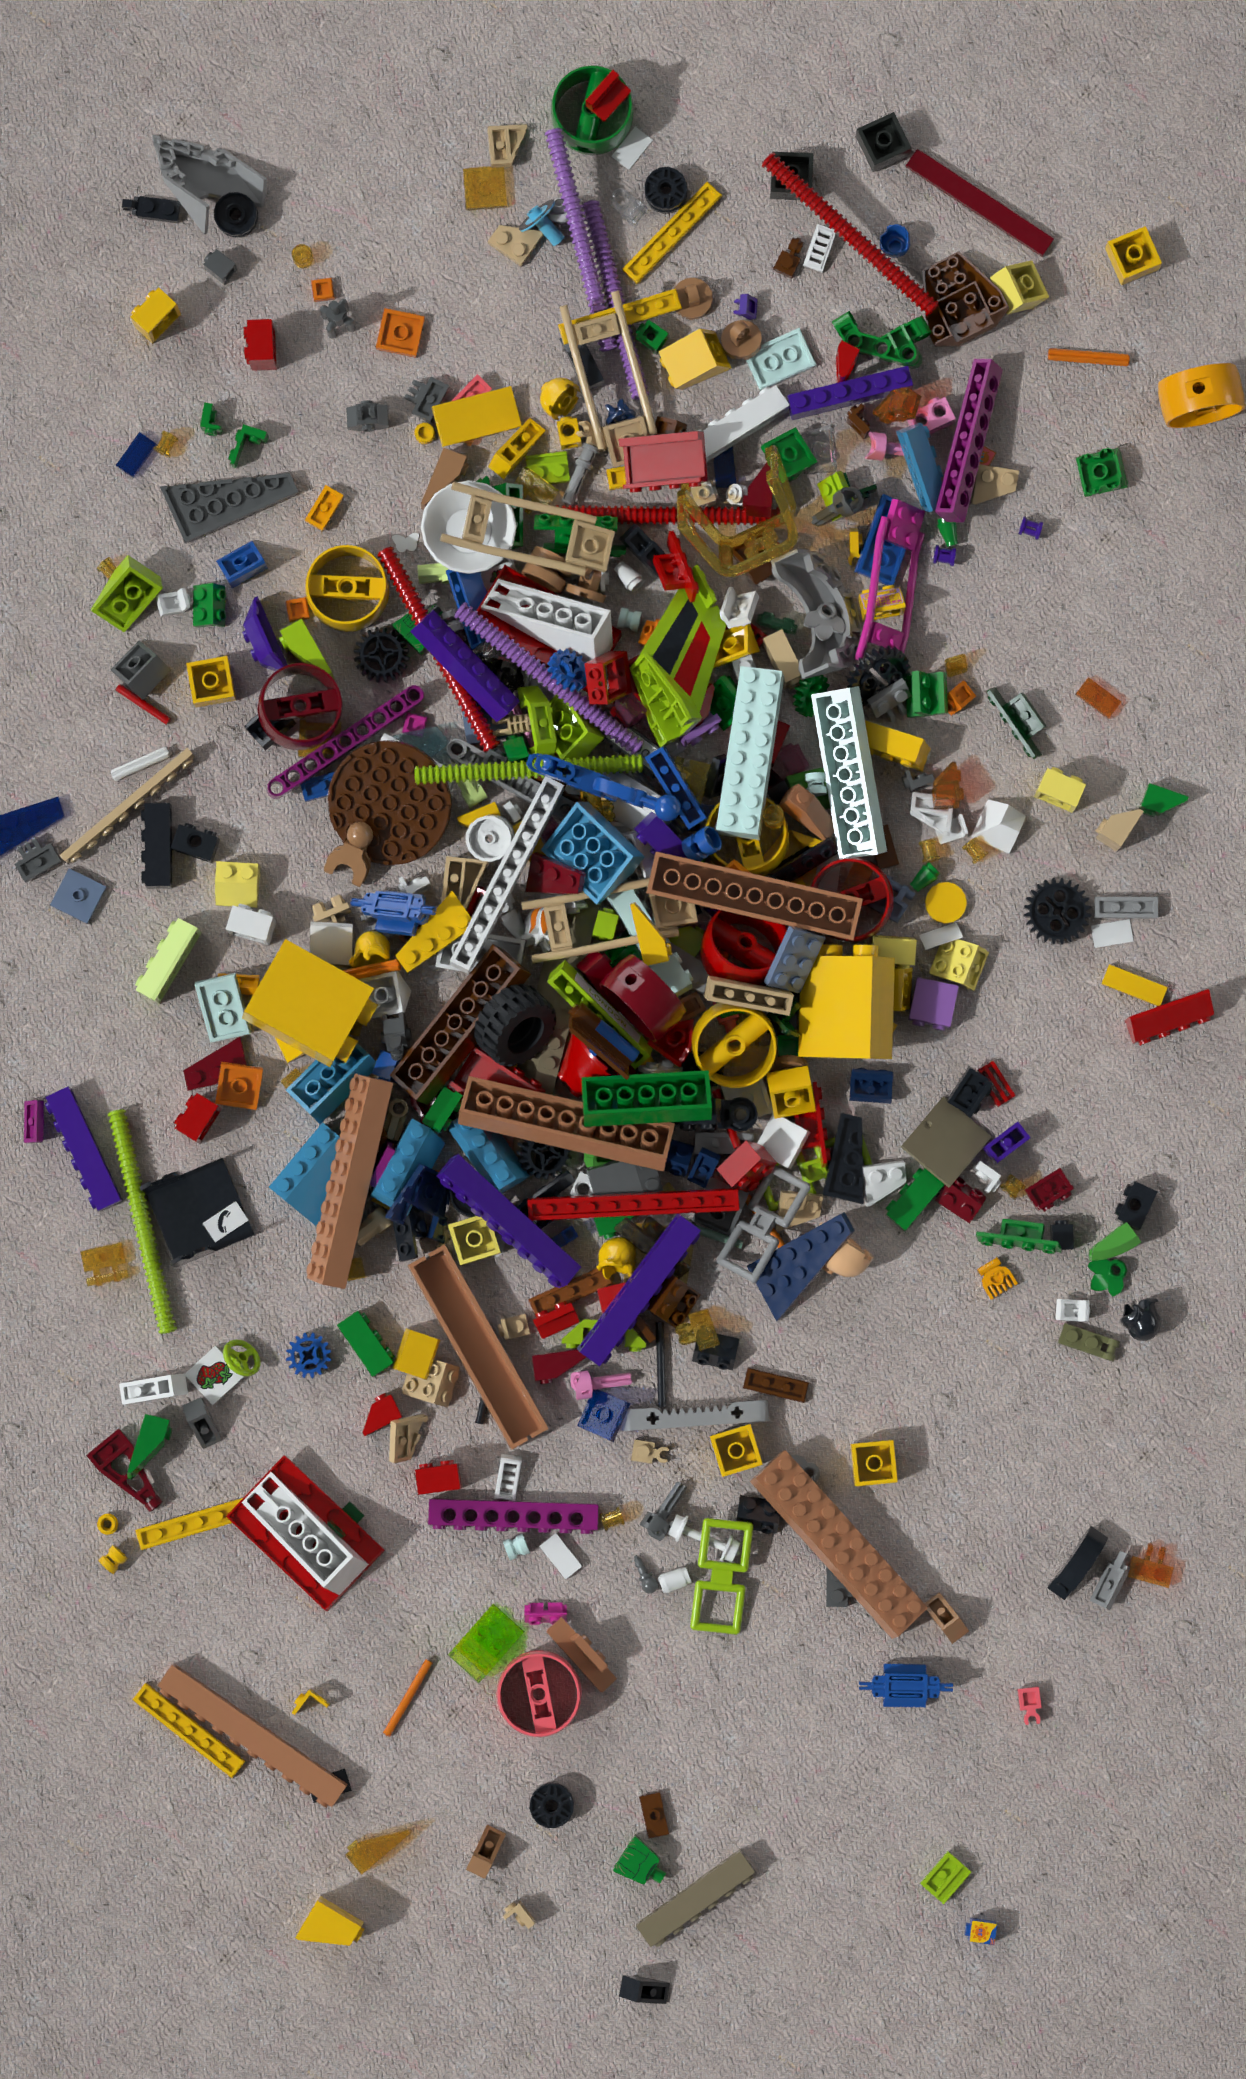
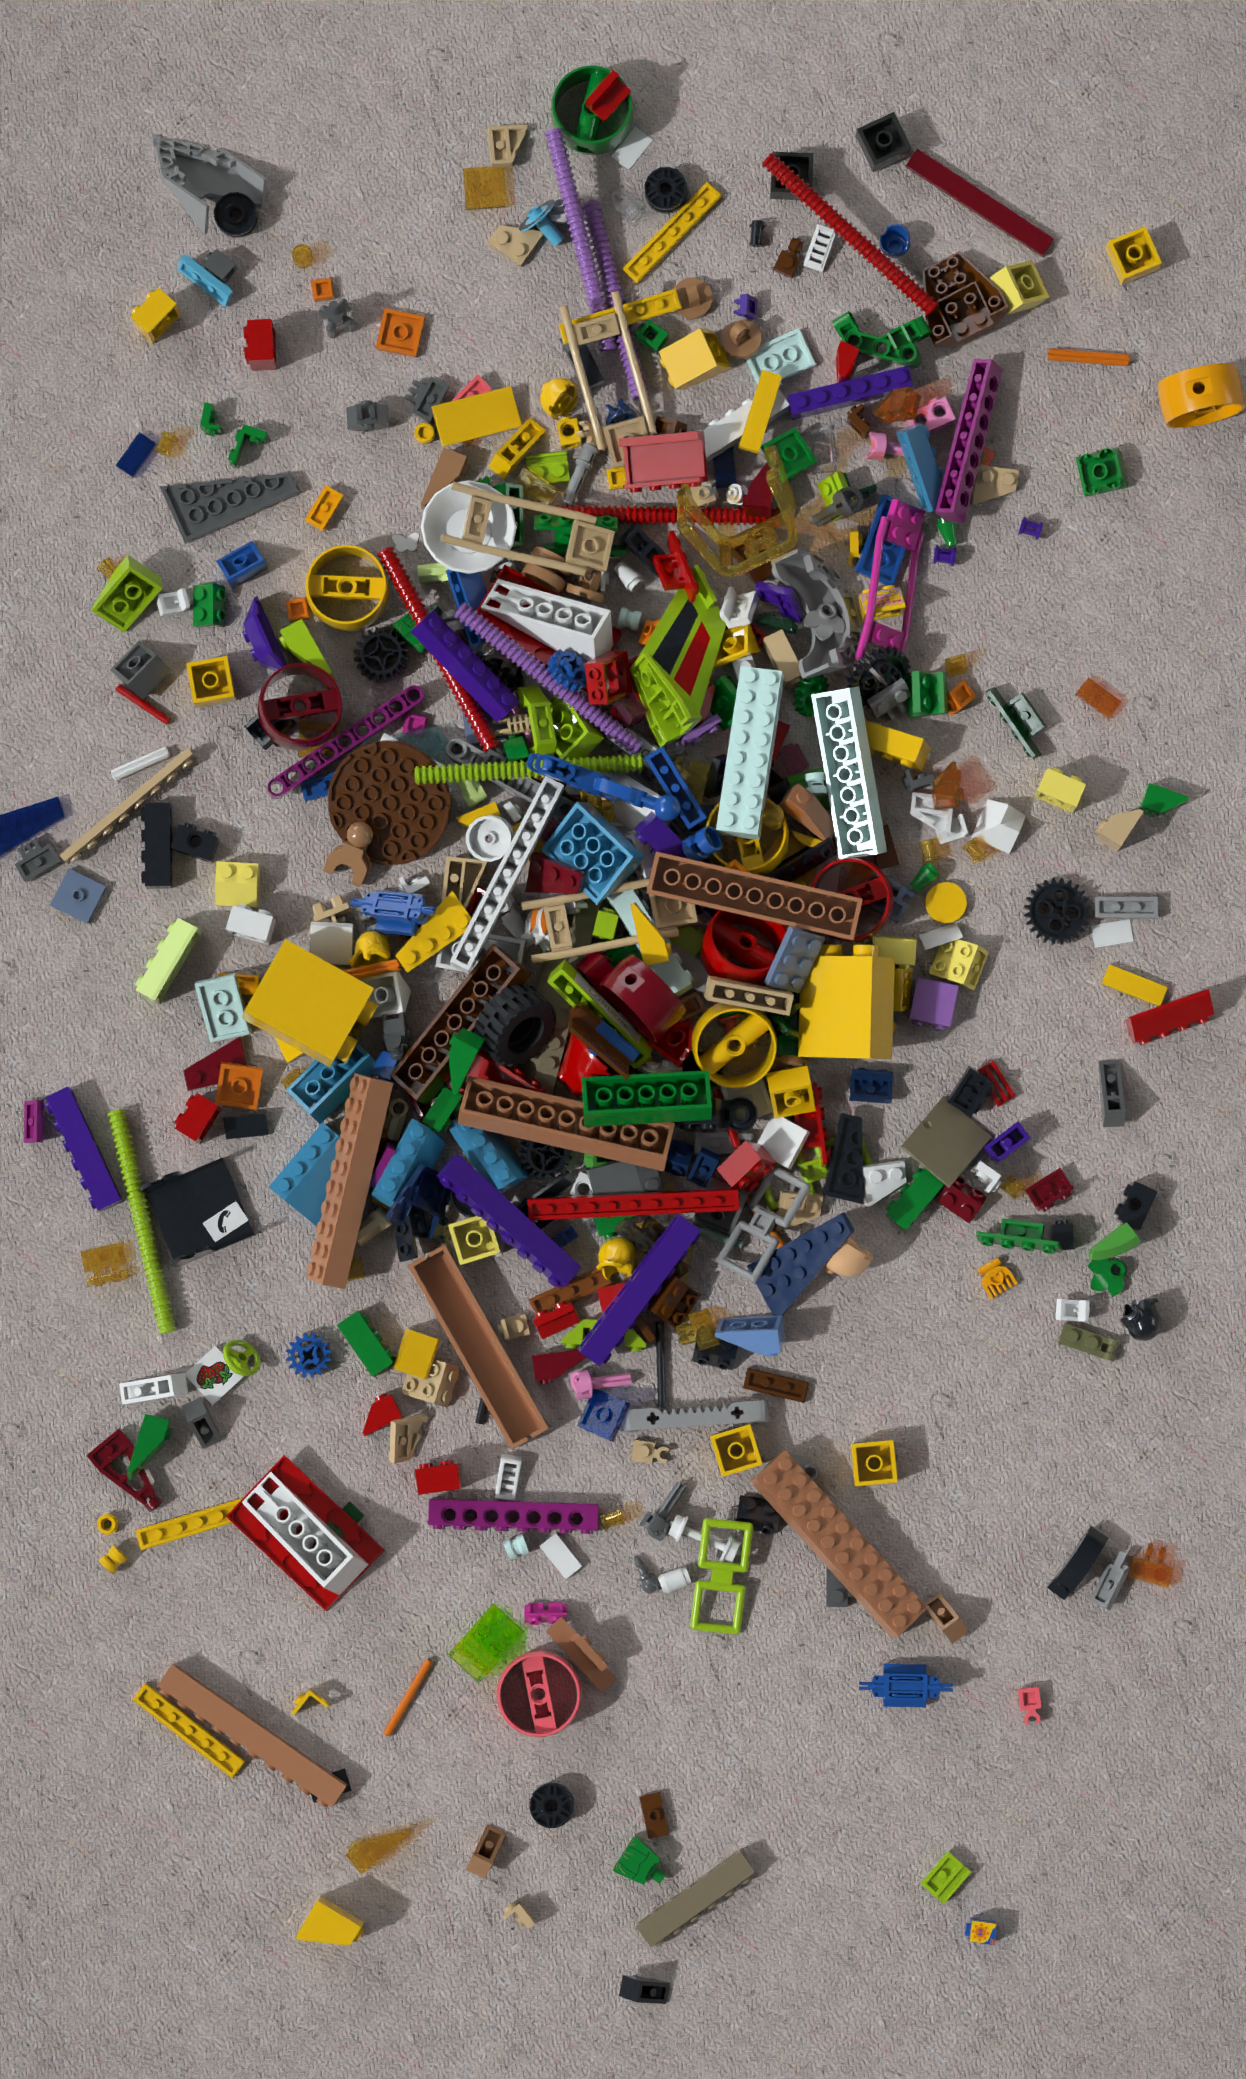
black hinge [122,196,181,223] -> none
none -> medium azure plate [177,254,233,307]
none -> black slope [223,1113,268,1140]
none -> green slope [448,1027,485,1096]
none -> medium blue slope [715,1315,785,1357]
none -> yellow tile [738,370,782,454]
none -> black pin [749,220,766,247]
none -> dark purple plate [755,581,805,623]
none -> dark grey slope [1099,1060,1126,1127]

